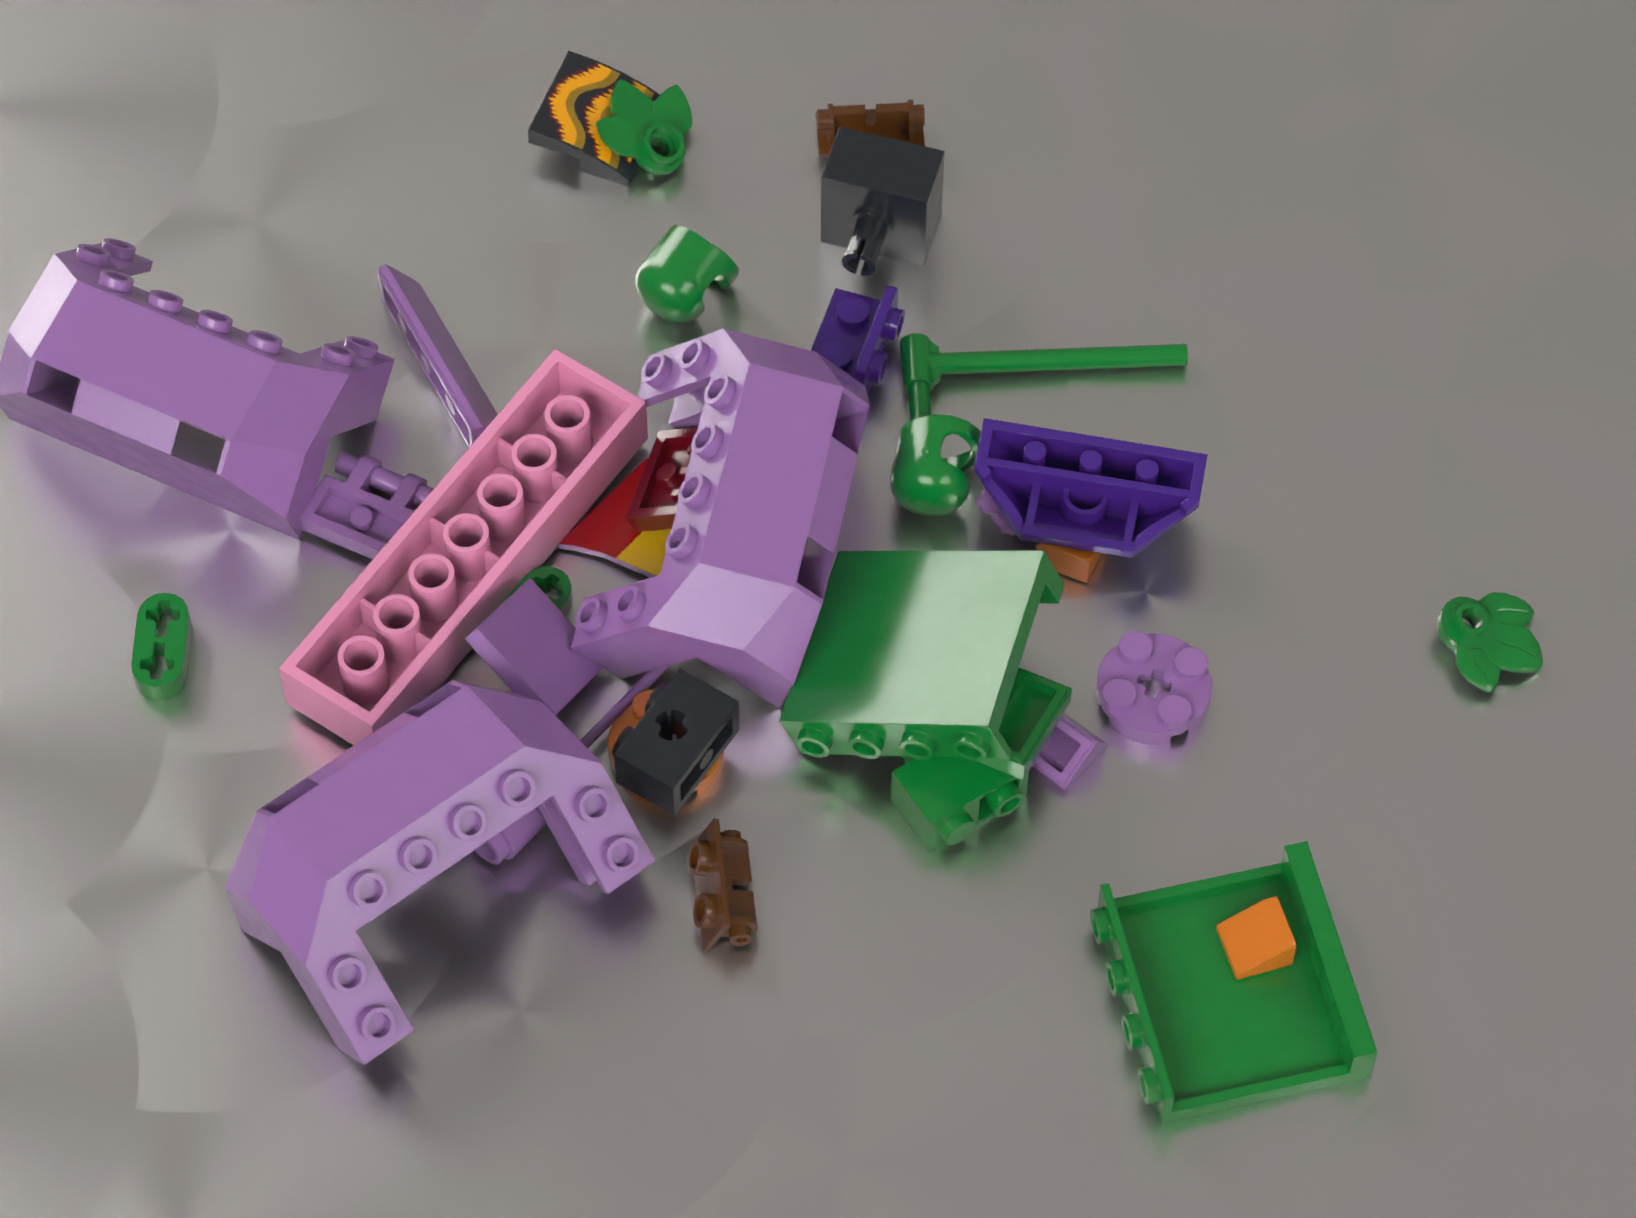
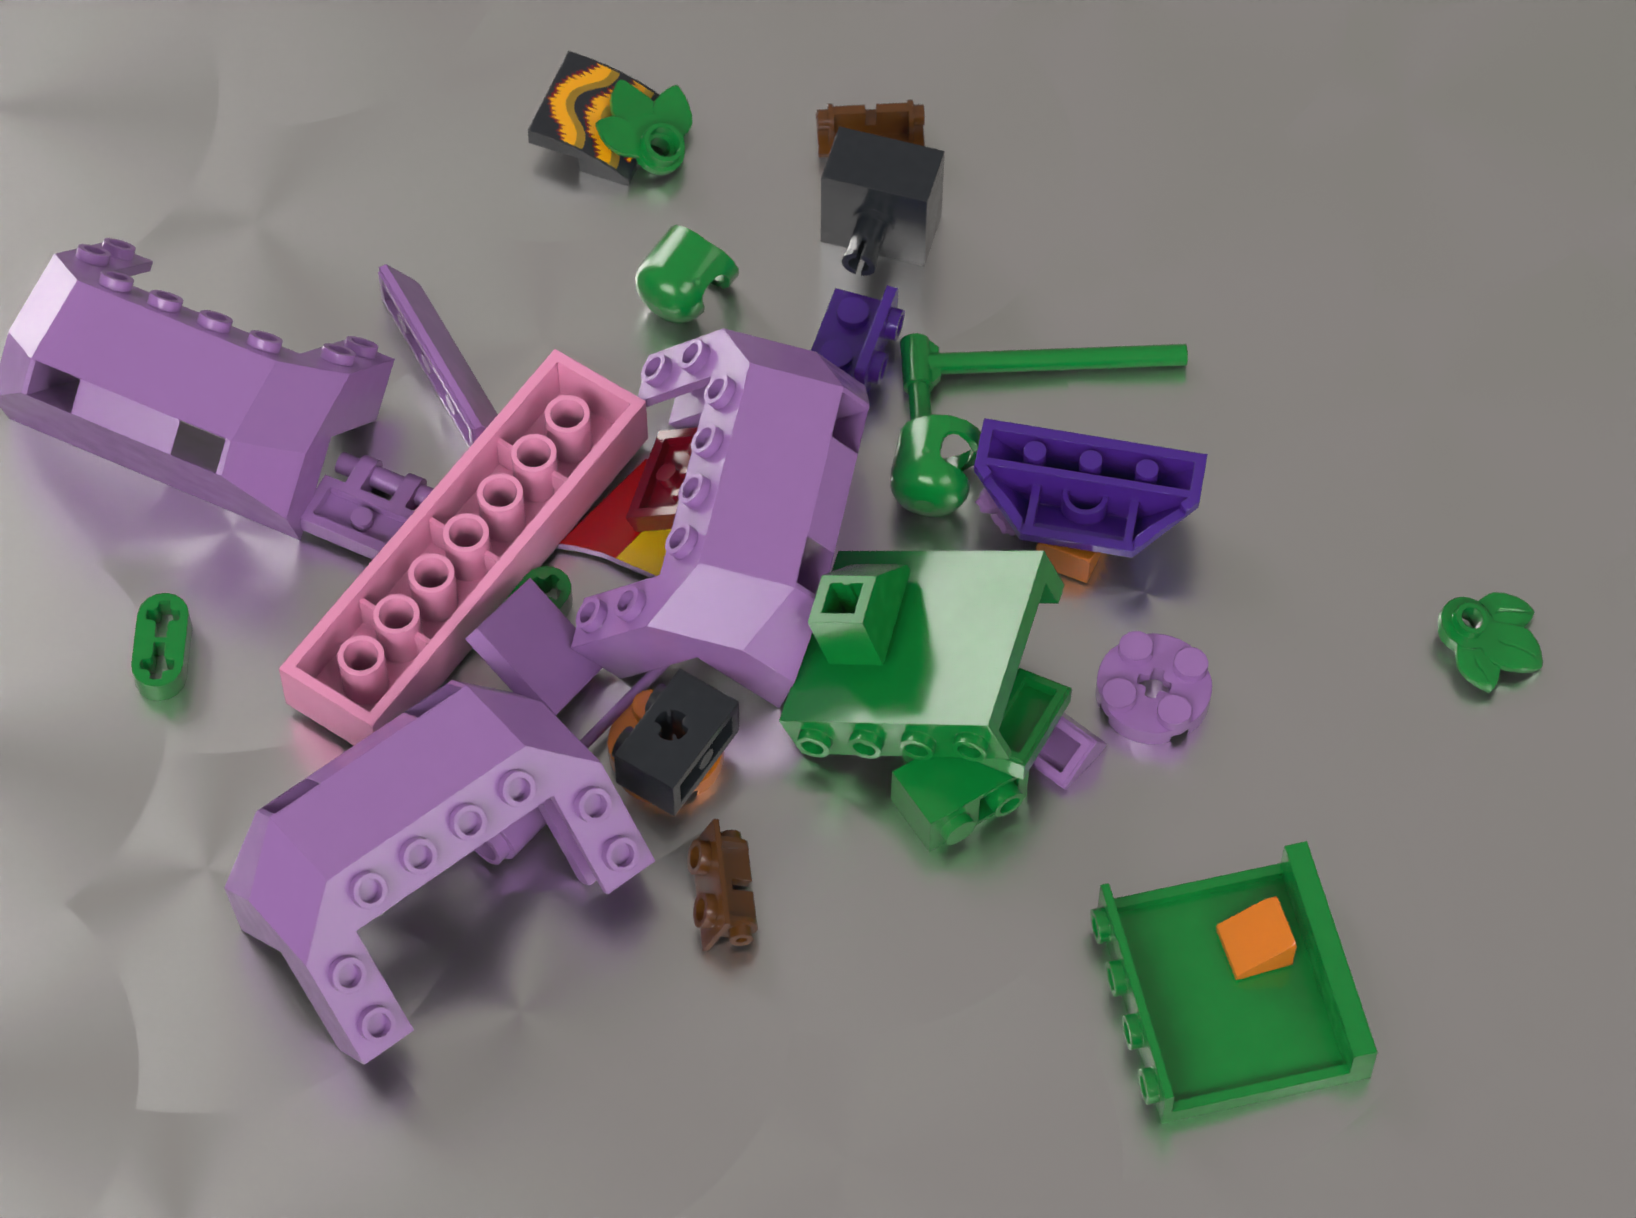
none -> green slope [808,564,911,665]

